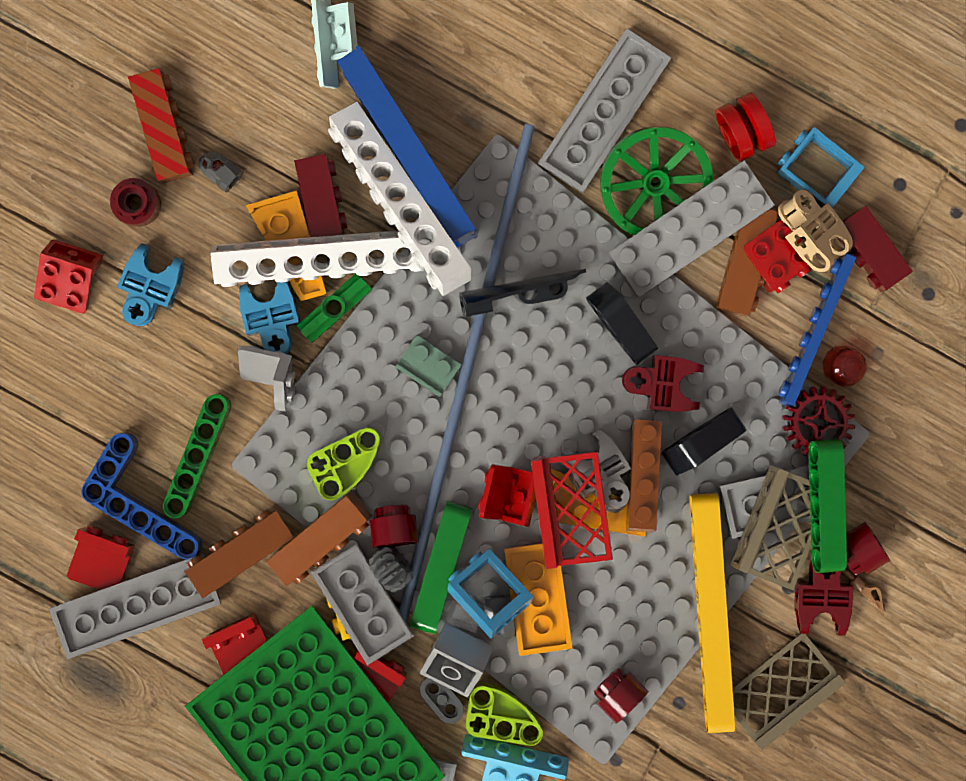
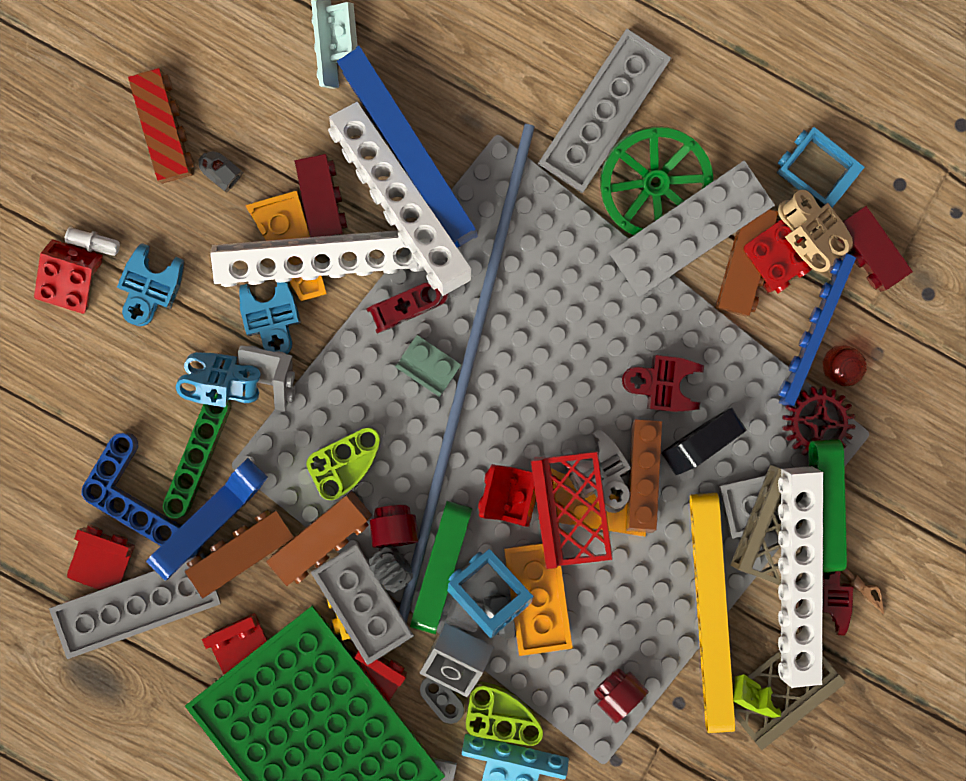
dark red piece [110,178,161,227] -> none
green piece [297,274,372,343] -> none
black panel [459,269,586,317] -> none
black beam [585,282,658,365] -> none
red wheel [715,92,776,162] -> none
dark red piece [846,522,891,575] -> none
none -> white axle [65,227,120,256]
none -> blue beam [146,458,268,581]
none -> dark azure piece [176,352,261,407]
none -> dark red piece [366,282,449,334]
none -> lime slope [733,674,781,718]
none -> white brick [778,466,823,688]

